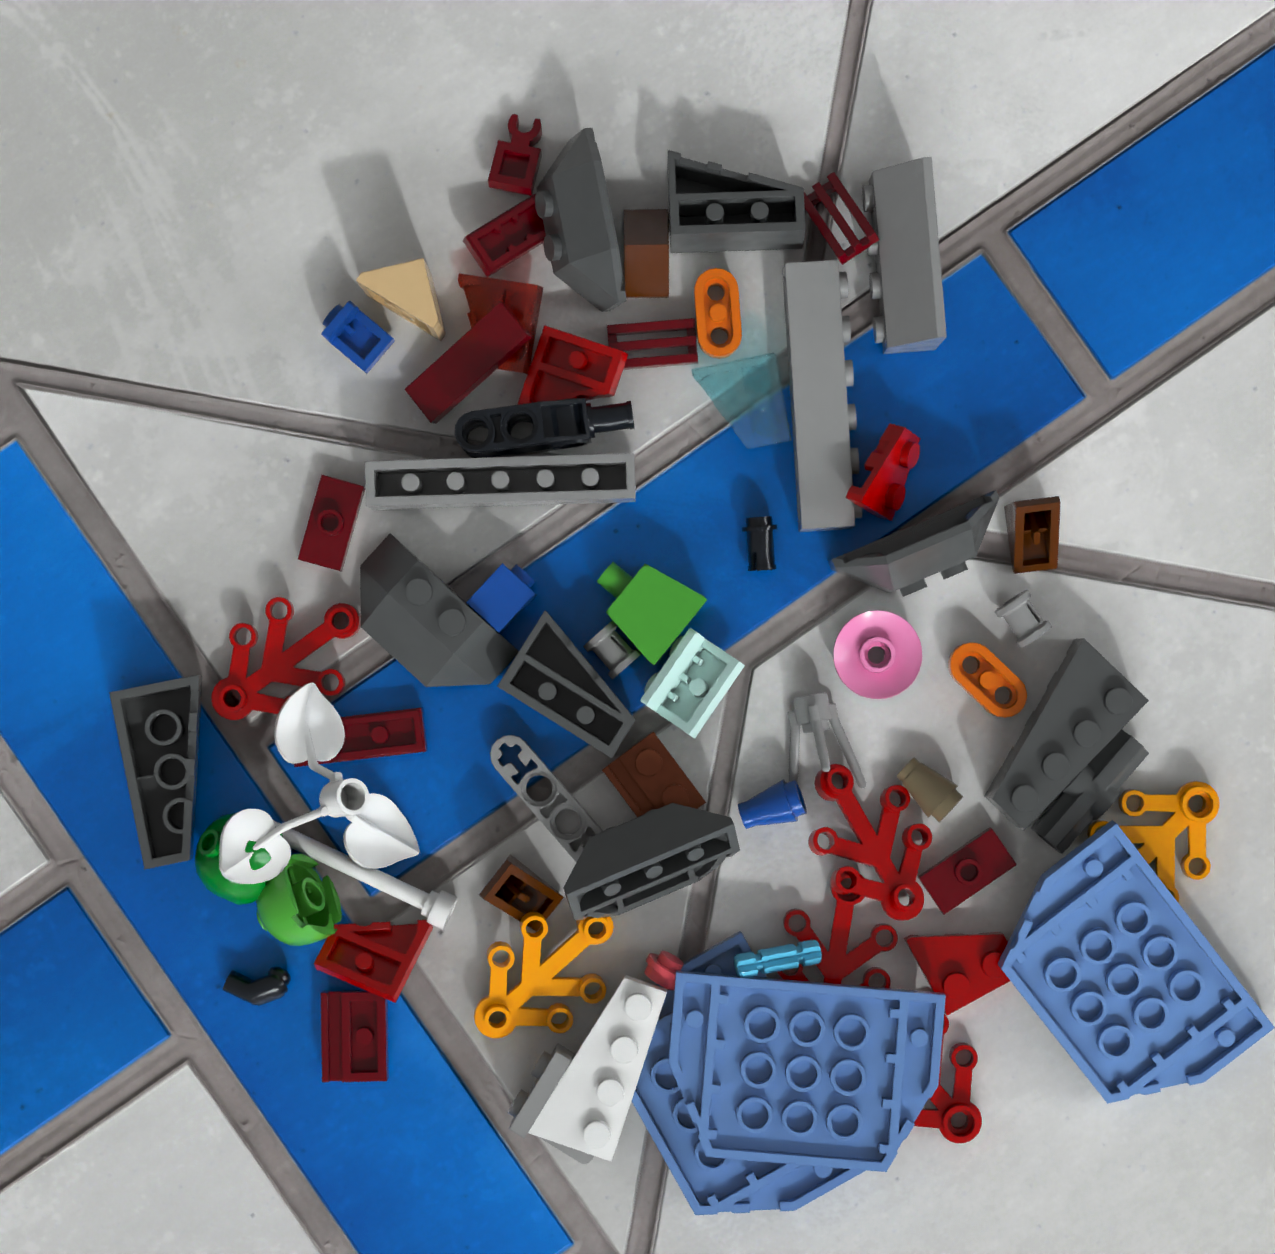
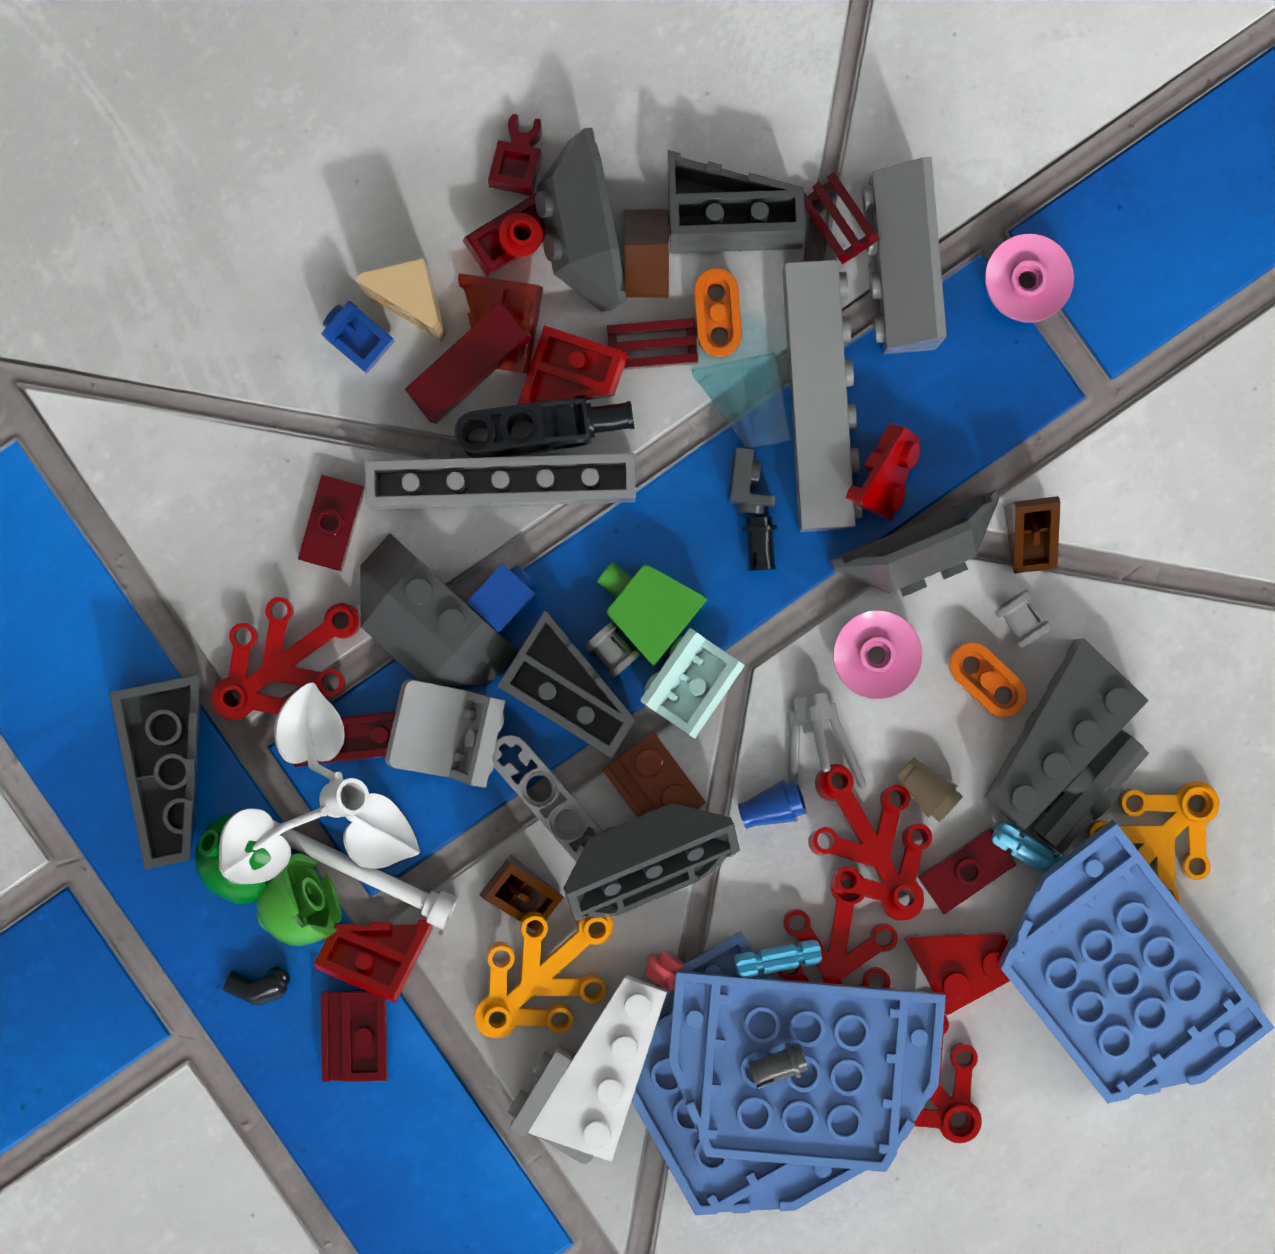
none -> light grey bracket [385,679,505,788]
none -> red plate [498,213,543,258]
none -> dark grey bracket [728,448,776,515]
none -> dark grey pin [748,1043,809,1089]
none -> bright pink dish [985,234,1074,323]
none -> medium azure axle [991,821,1065,872]

